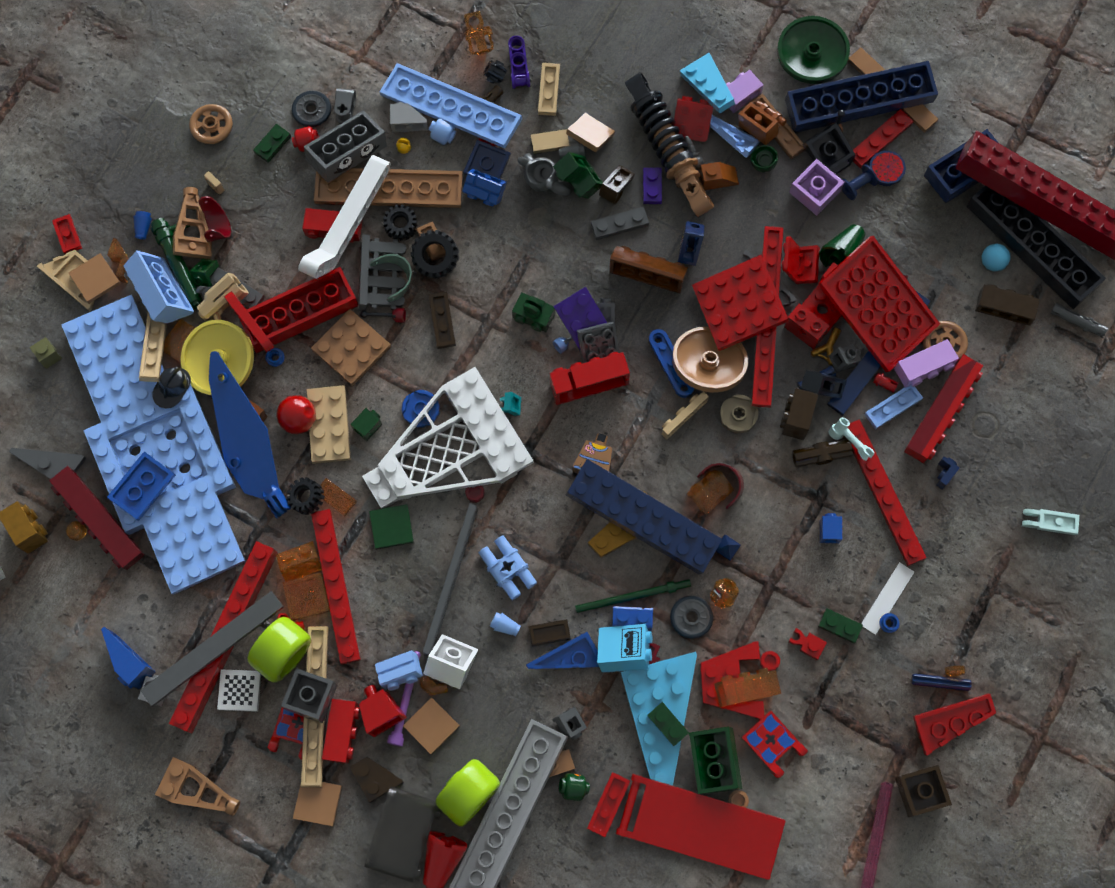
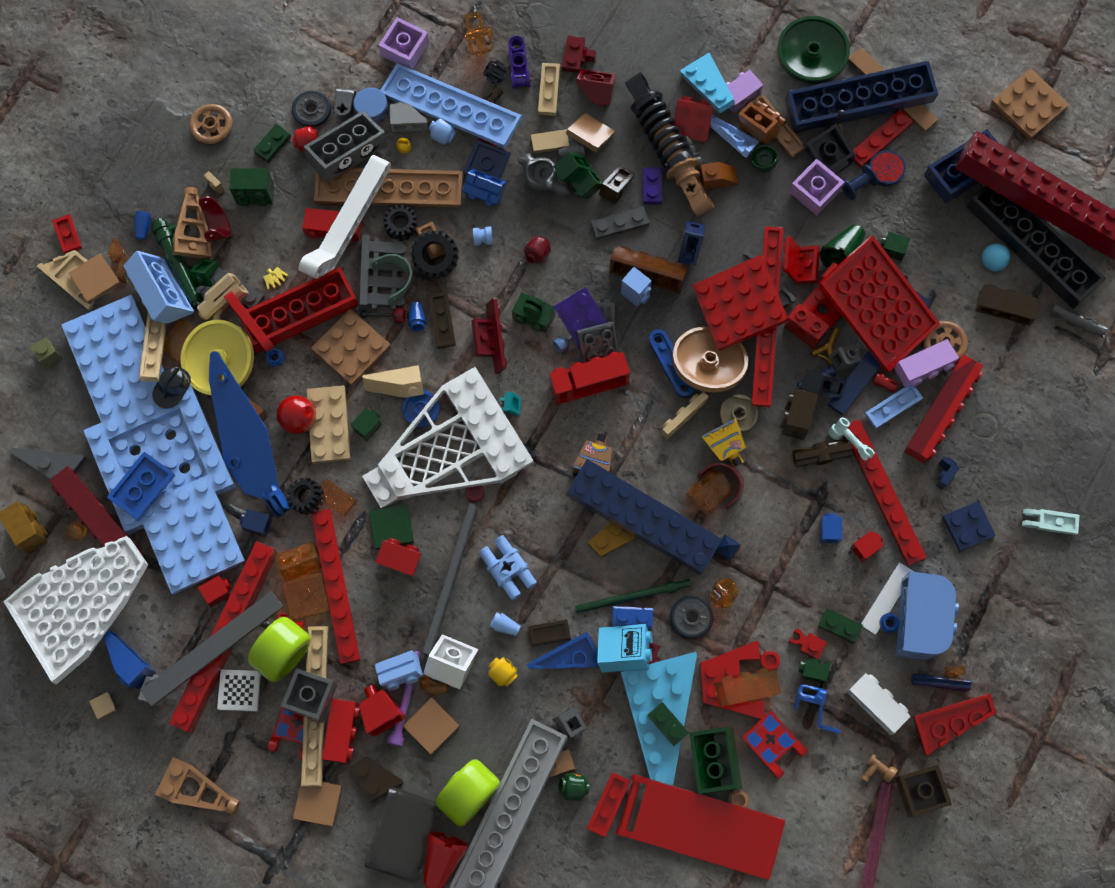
none -> white wing [3,536,148,685]
none -> tan tile [89,692,117,719]
none -> red brick [198,575,232,607]
none -> dark green brick [229,168,274,206]
none -> dark blue brick [240,509,272,537]
none -> light yellow piece [264,267,288,290]
none -> medium blue head [354,88,388,123]
none -> tan slope [362,365,424,398]
none -> red brick [375,538,422,576]
none -> lavender brick [379,17,429,69]
none -> blue cone [408,302,427,331]
none -> dark red bracket [471,298,507,374]
none -> light blue wheel [473,226,493,246]
none -> yellow head [488,657,518,687]
none -> dark red head [524,236,551,264]
none -> dark red hinge [562,35,596,73]
none -> dark red slope [576,69,616,107]
none -> light blue brick [621,267,651,307]
none -> yellow torso [702,418,746,467]
none -> blue piece [794,684,841,734]
none -> dark green brick [798,658,830,684]
none -> white brick [846,673,911,735]
none -> red brick [850,530,884,563]
none -> medium nougat piece [861,754,898,783]
none -> dark green brick [880,231,910,261]
none -> medium blue brick [895,571,959,660]
none -> dark blue plate [942,501,996,552]
none -> medium nougat plate [991,68,1069,140]

